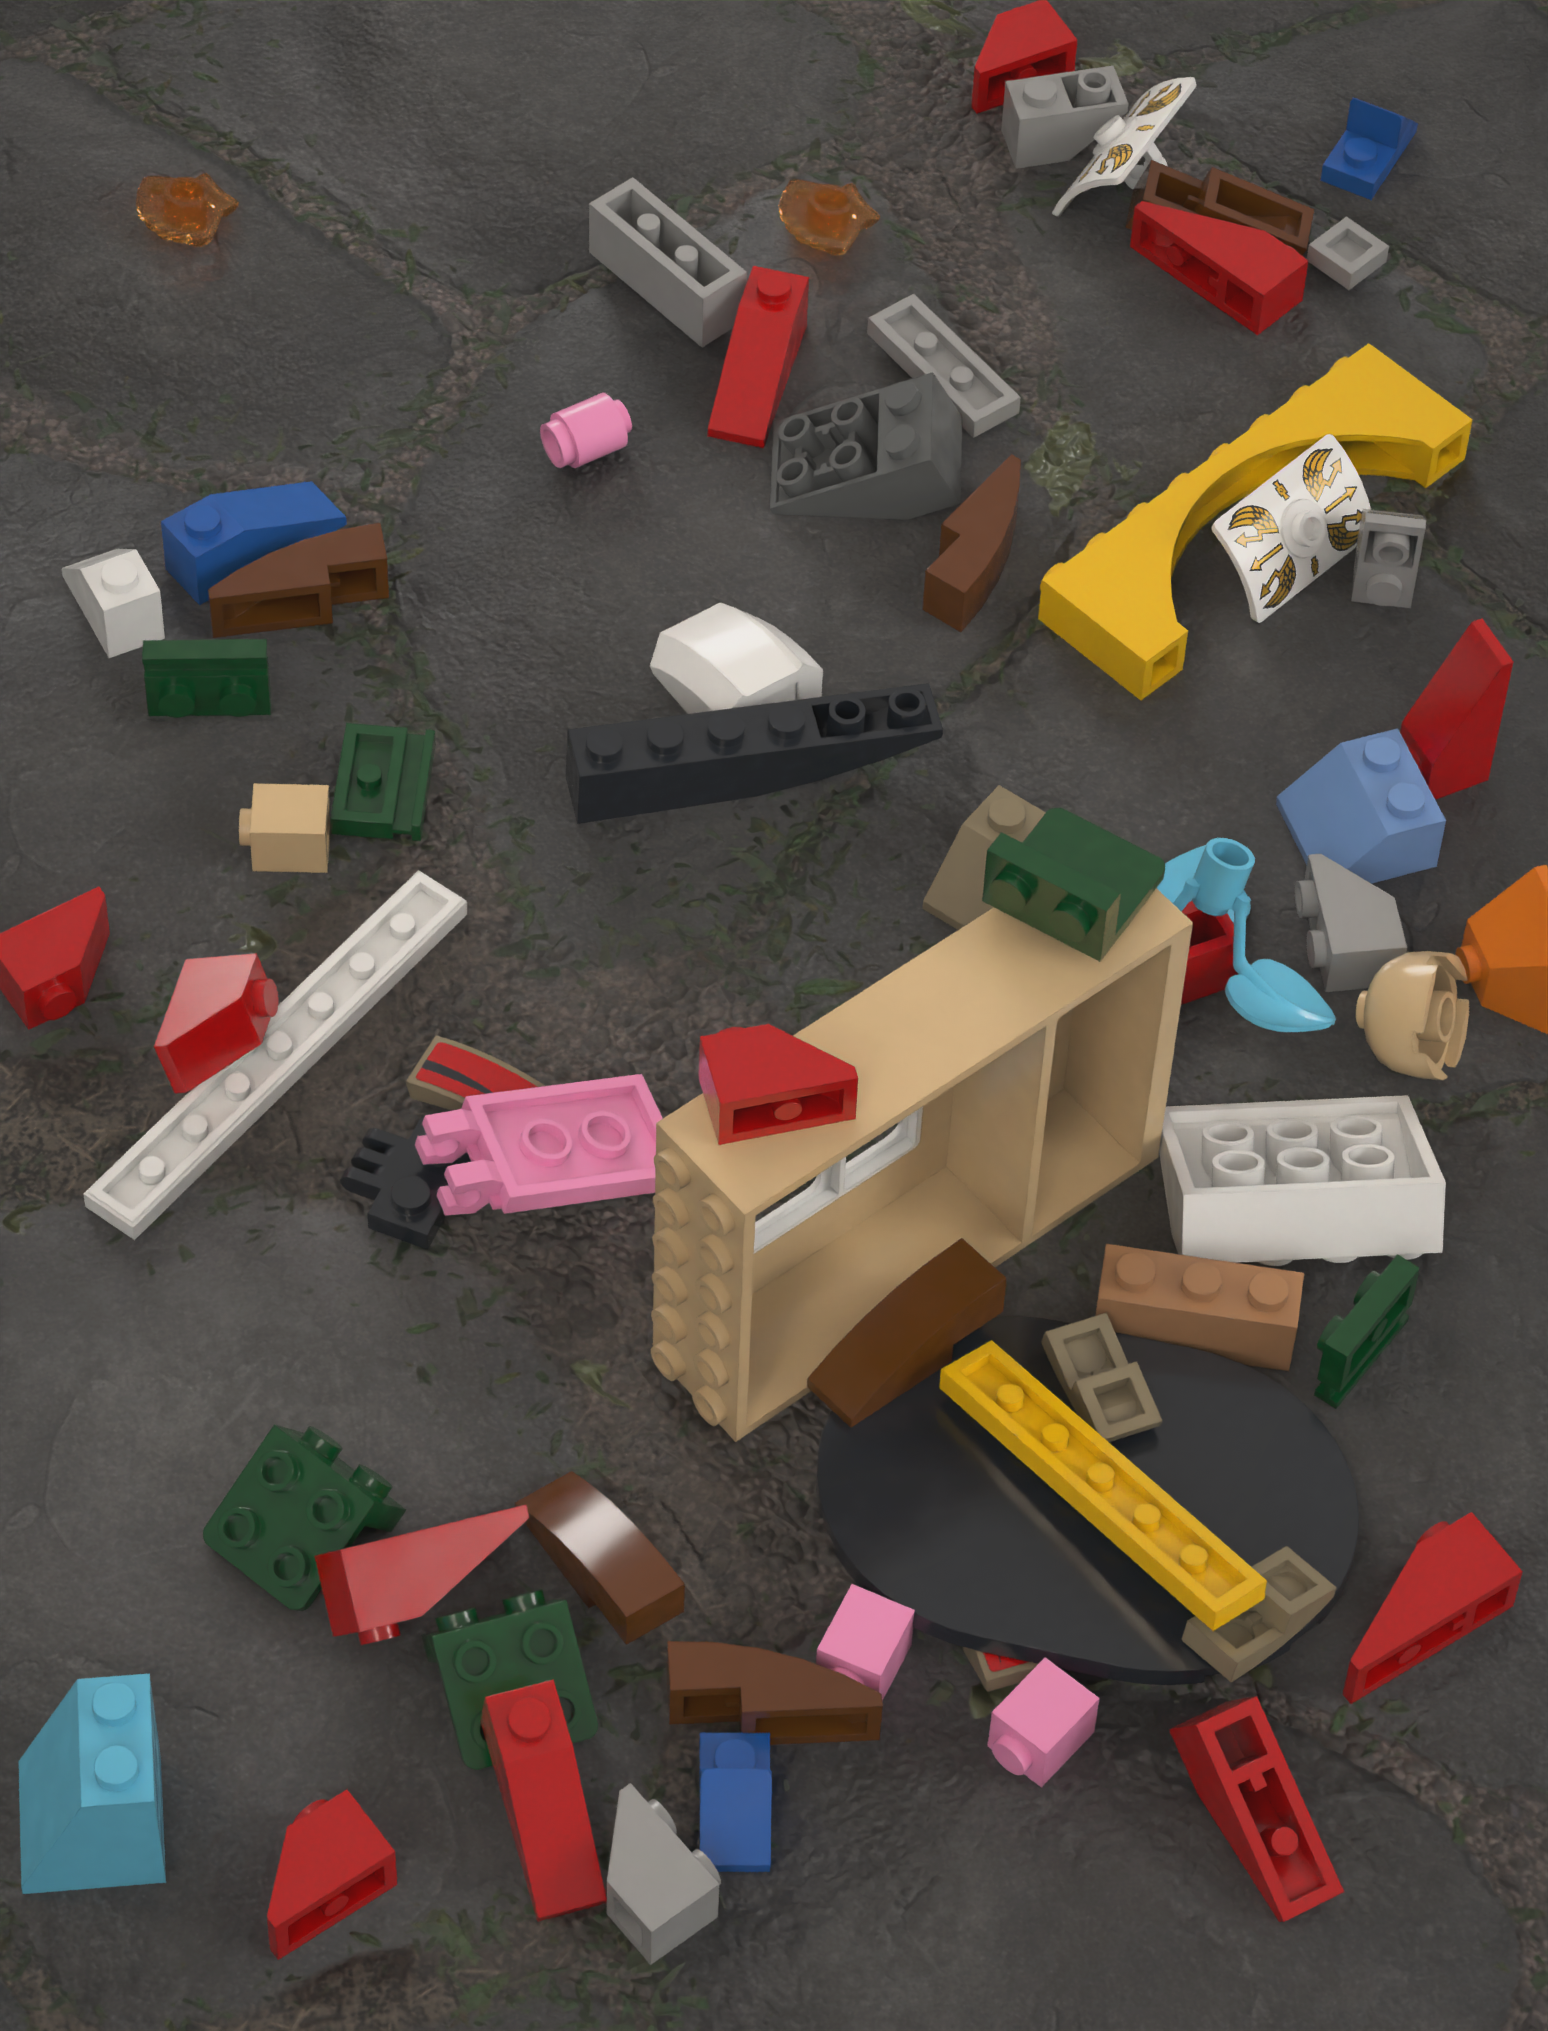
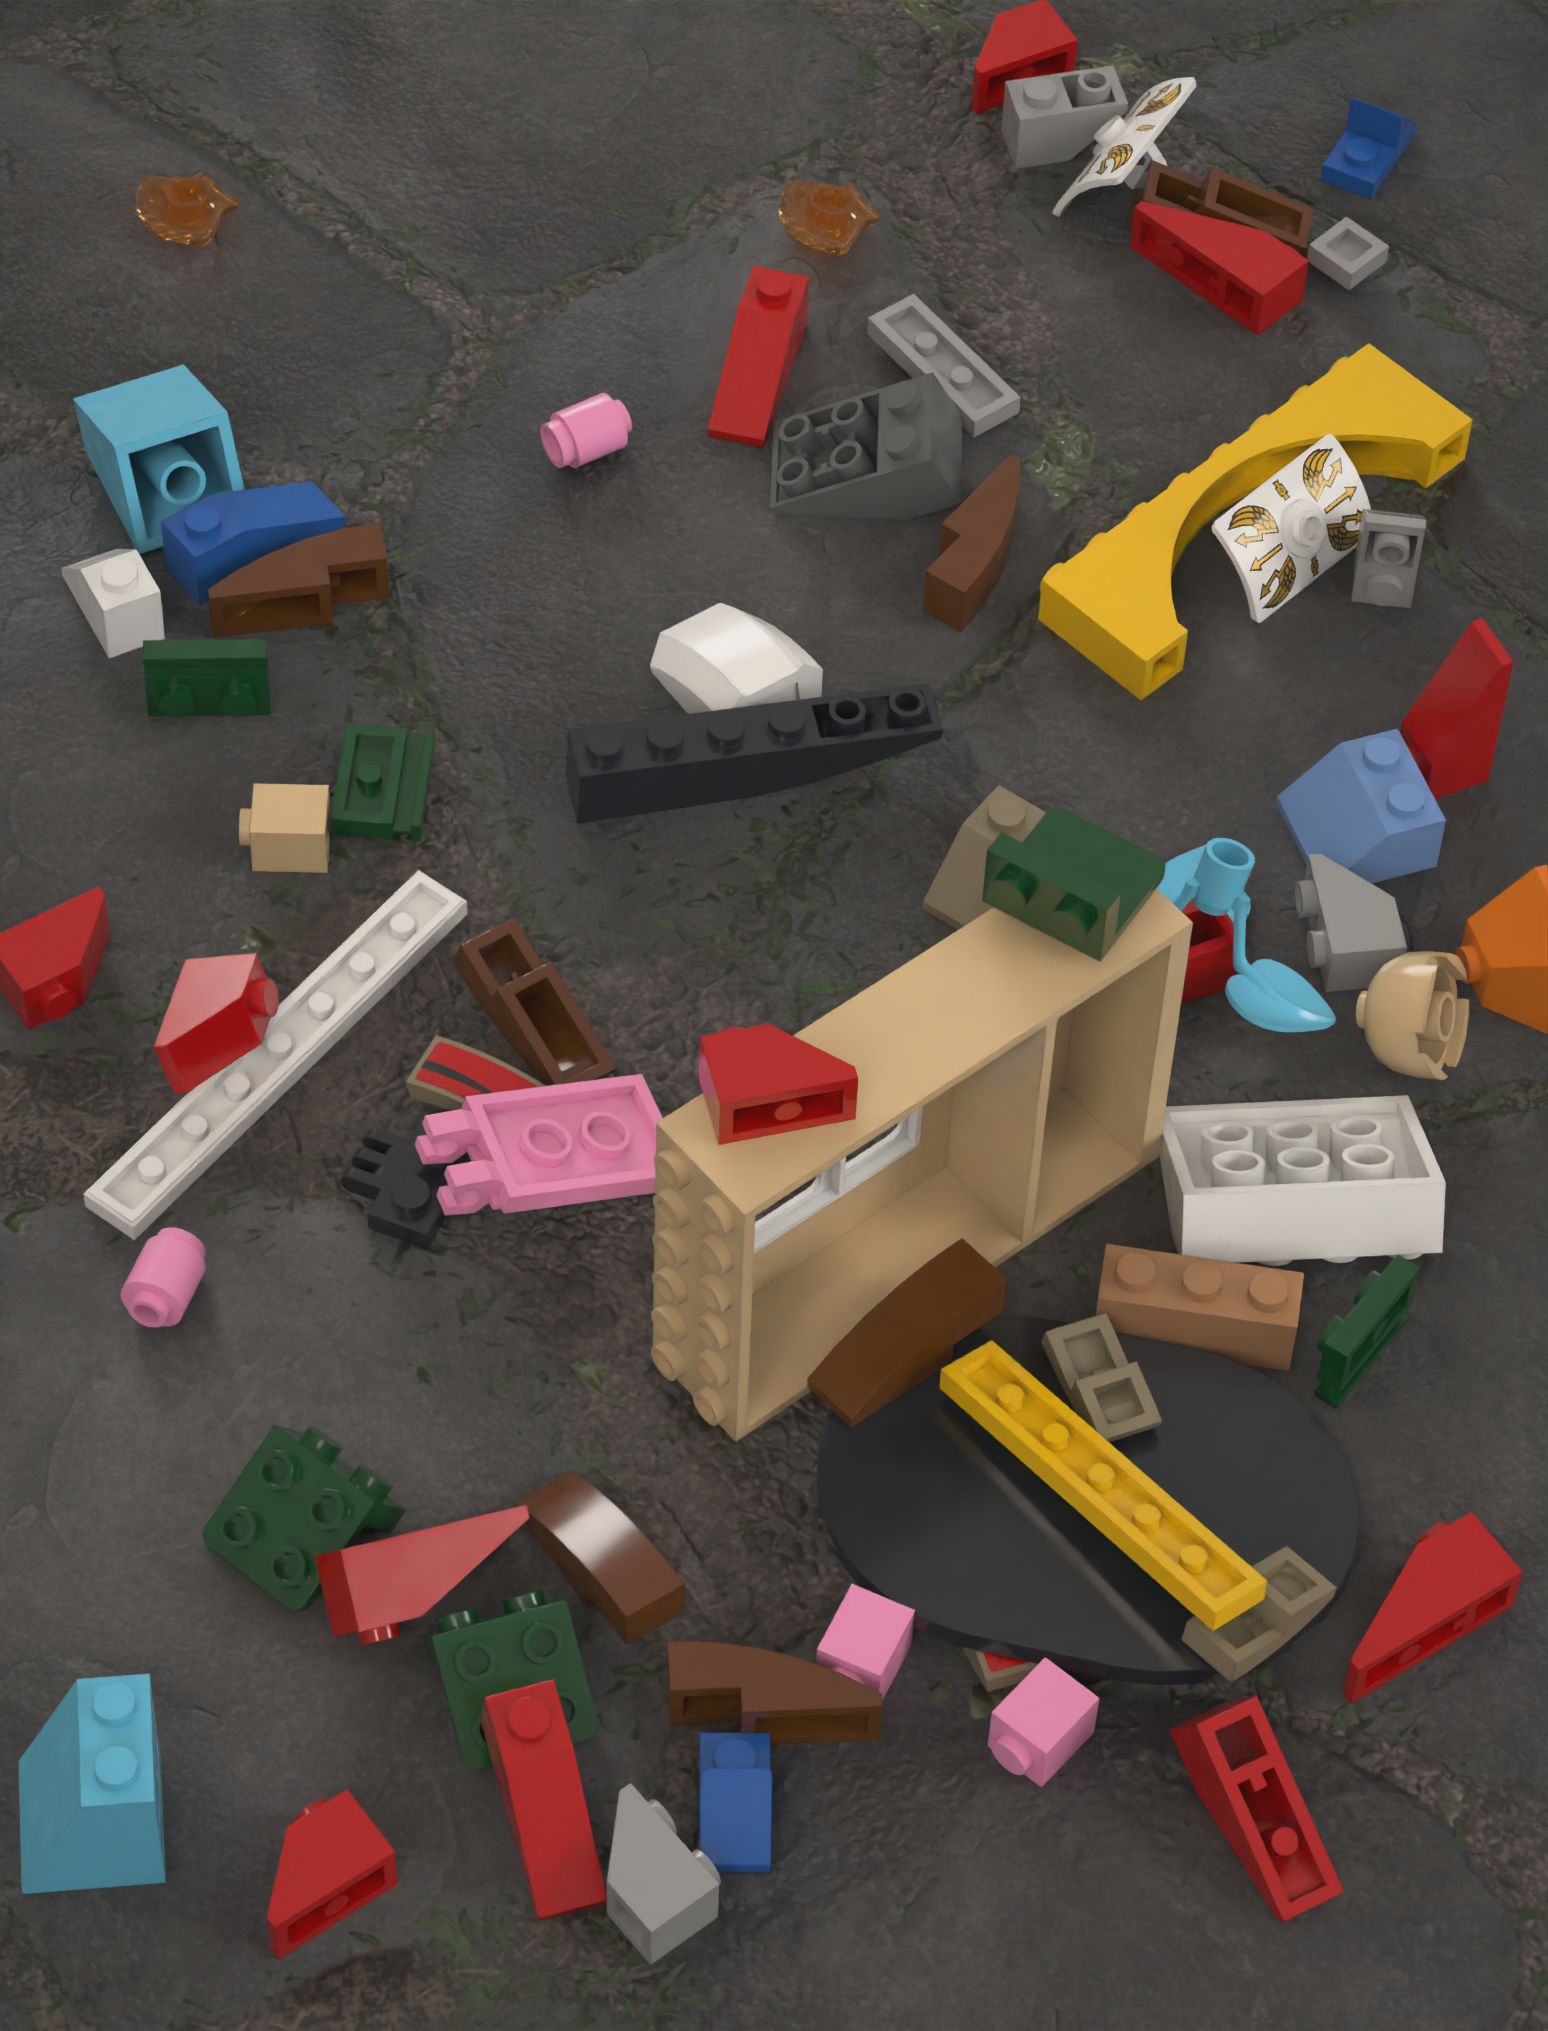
light grey brick [589,177,747,347] -> none
none -> medium azure slope [73,364,245,554]
none -> bright pink brick [120,1227,206,1328]
none -> reddish brown slope [453,917,617,1086]

